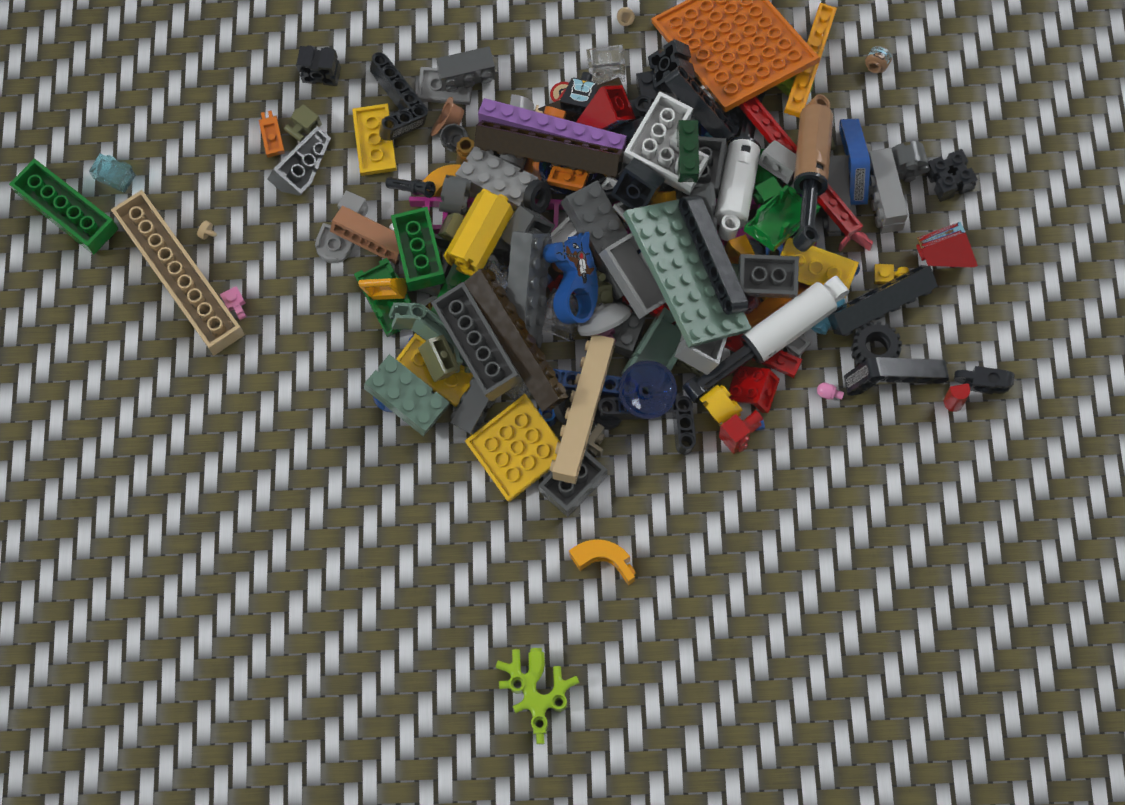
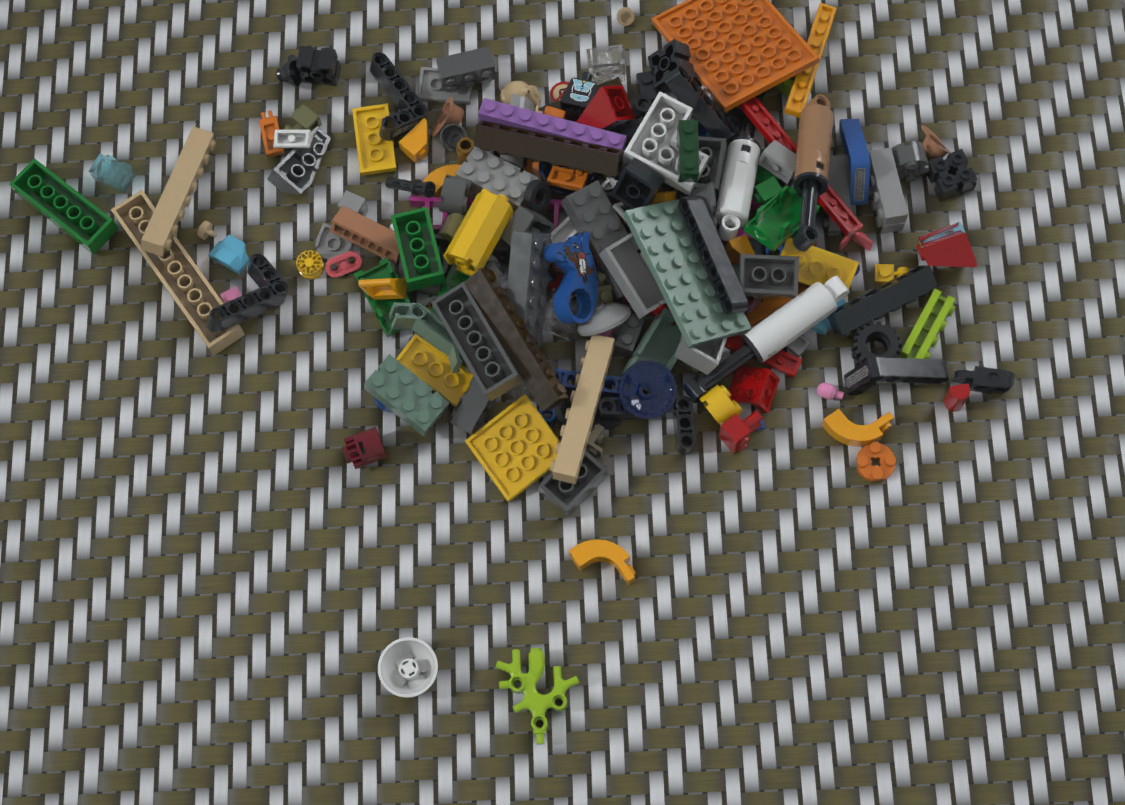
olive brick [418,334,460,382] -> none
medium nougat head [865,46,892,73] -> none
none -> tan brick [141,126,216,257]
none -> black beam [207,254,289,333]
none -> medium azure slope [208,234,250,275]
none -> white slope [273,130,313,148]
none -> black piece [276,55,302,87]
none -> yellow wheel [296,250,324,280]
none -> coral plate [325,251,362,277]
none -> dark red gear [342,427,387,469]
none -> white piece [378,637,438,698]
none -> light orange slope [399,118,429,163]
none -> tan hair [500,81,542,110]
none -> light orange arch [822,409,894,447]
none -> orange plate [856,442,896,482]
none -> lime brick [899,289,956,359]
none -> nougat piece [921,125,951,161]

